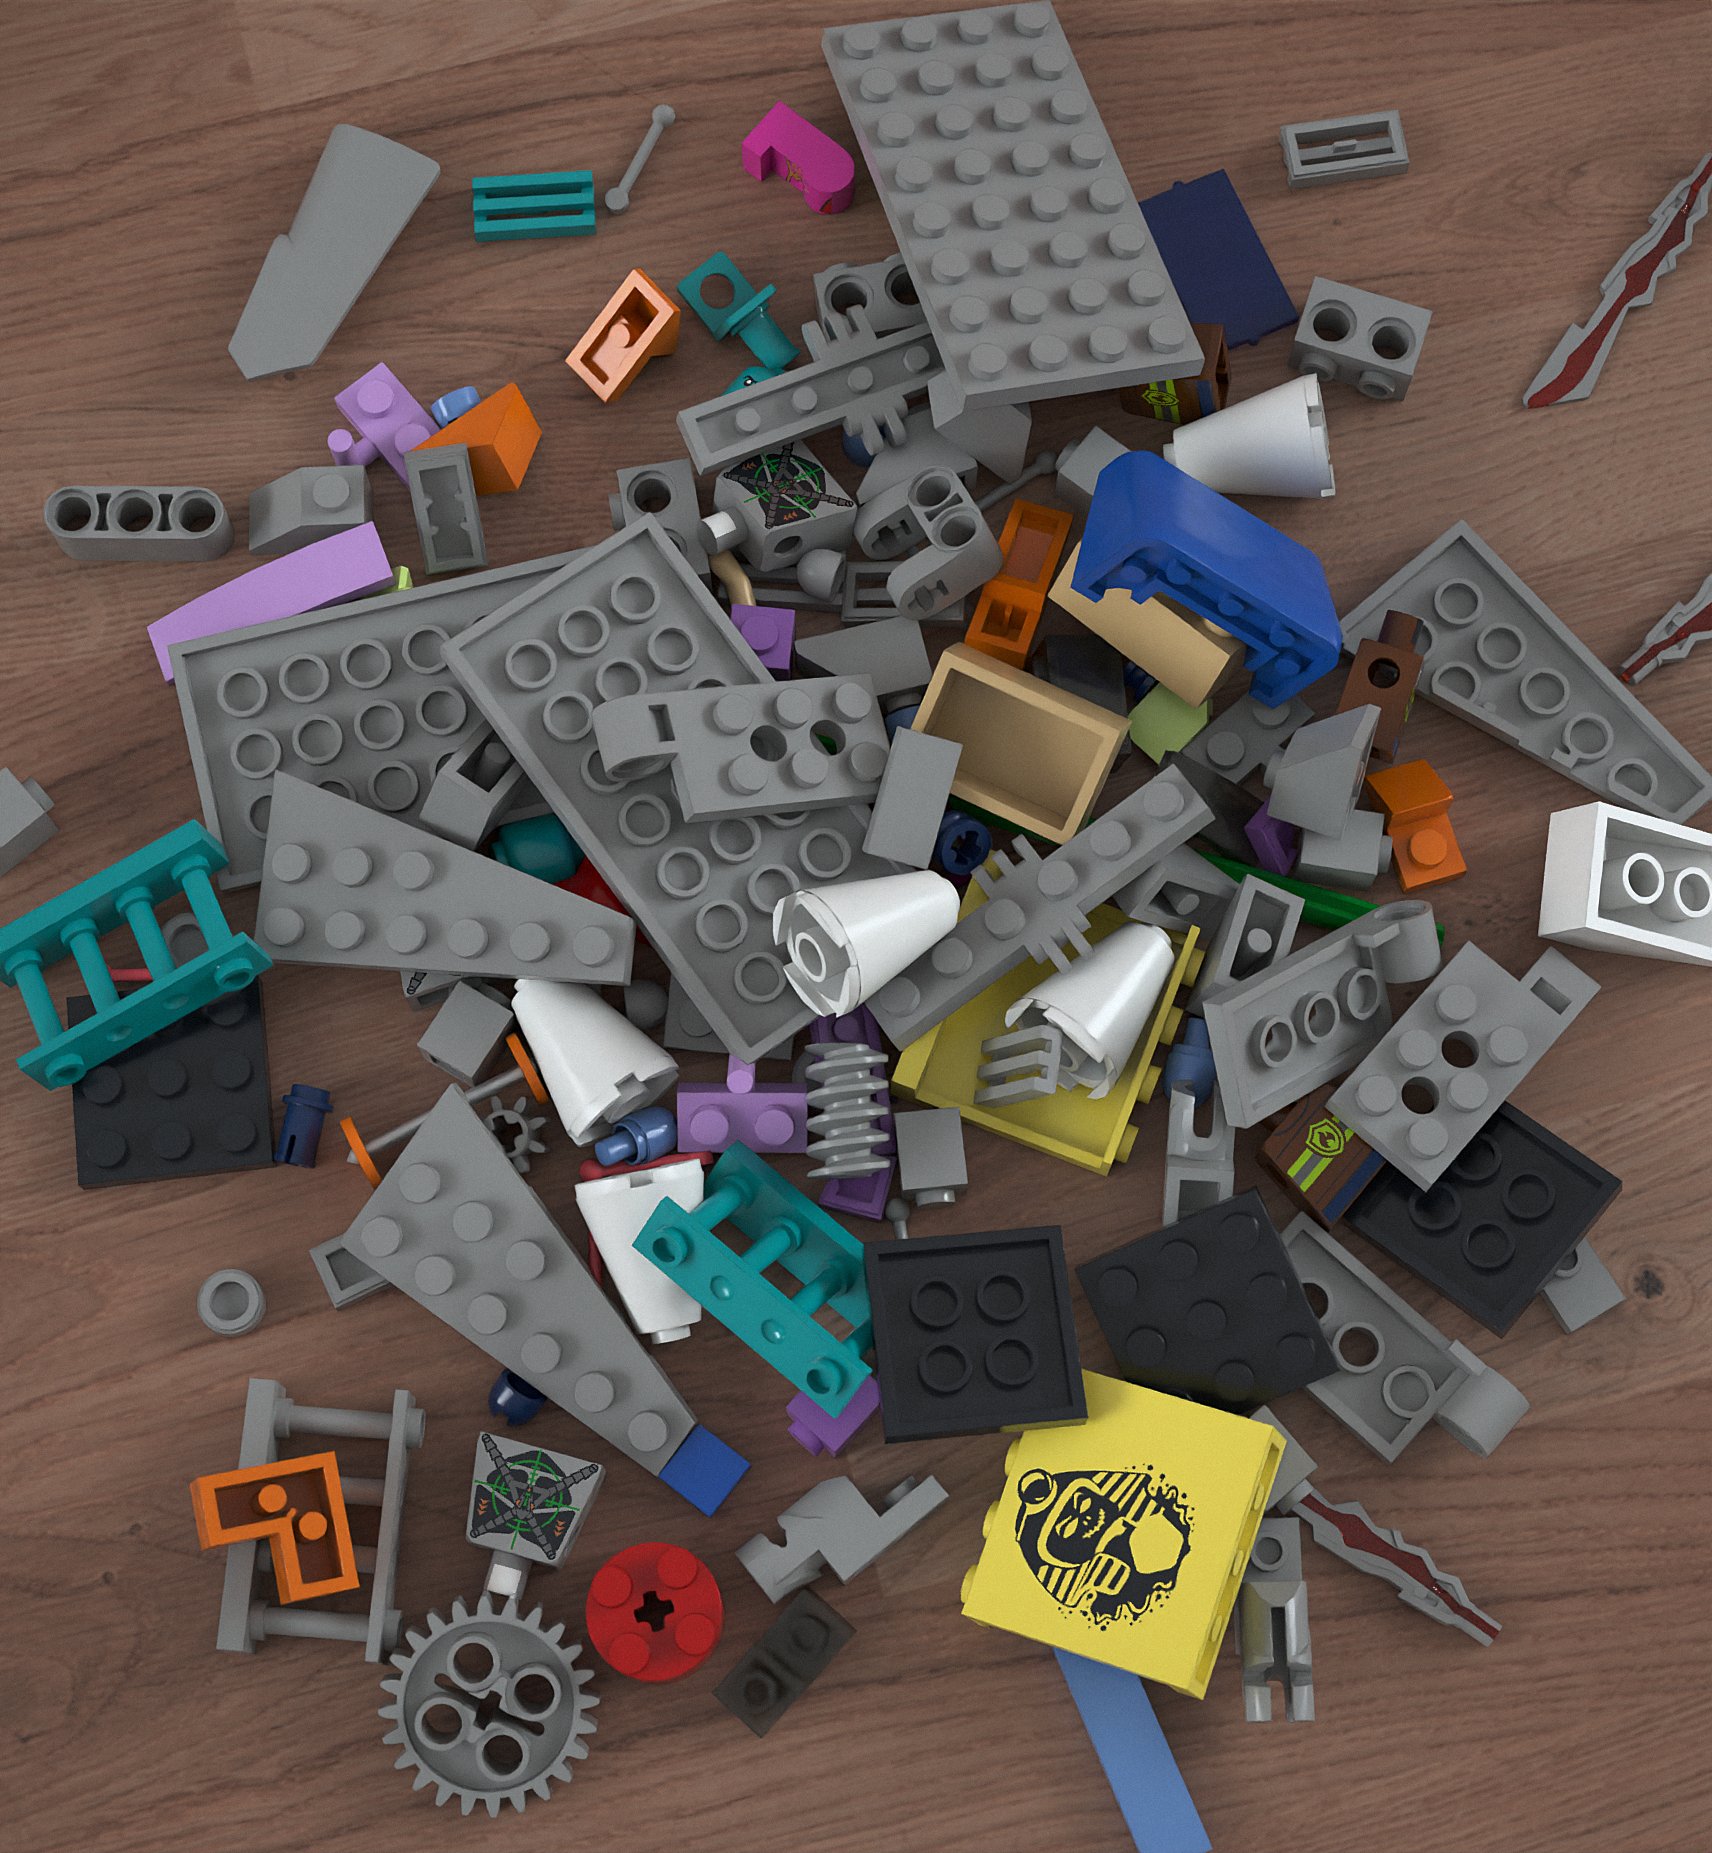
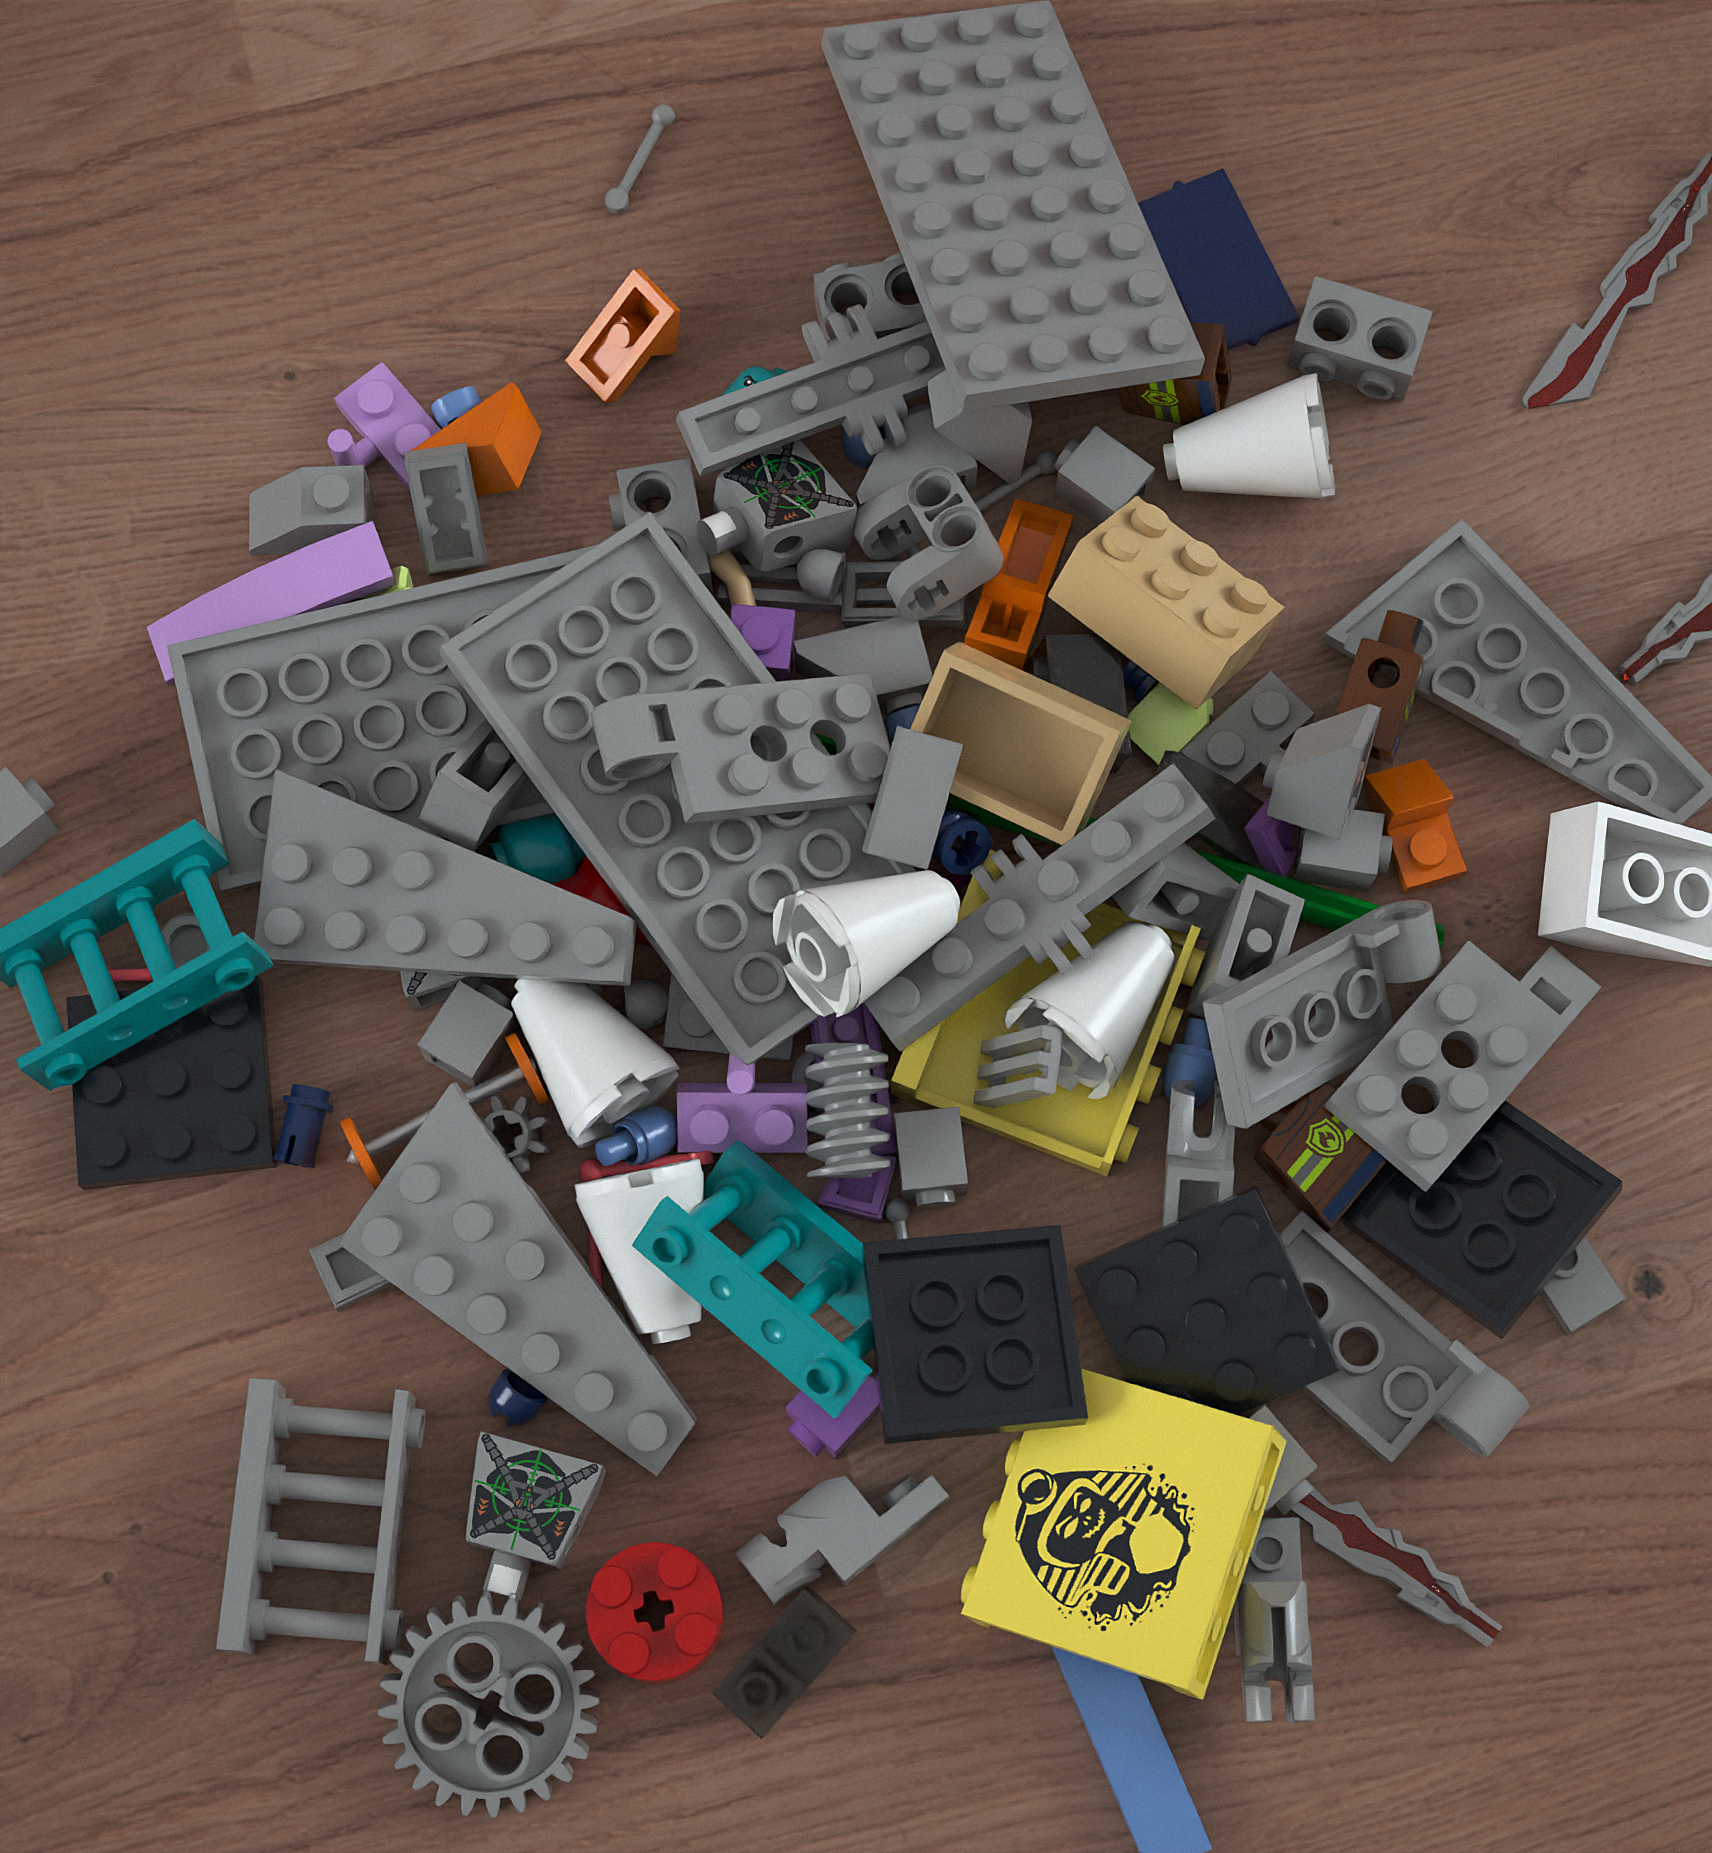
light grey beam [43,485,235,562] -> none
orange brick [190,1451,360,1605] -> none
light grey tile [197,1269,266,1337] -> none
light grey panel [227,124,441,383] -> none
teal tile [472,170,596,242] -> none
blue tile [658,1424,752,1519] -> none
teal bracket [677,251,801,371] -> none
dark pink leg [741,100,855,215] -> none
blue windscreen [1070,450,1343,709] -> none
light grey tile [1278,109,1409,190] -> none

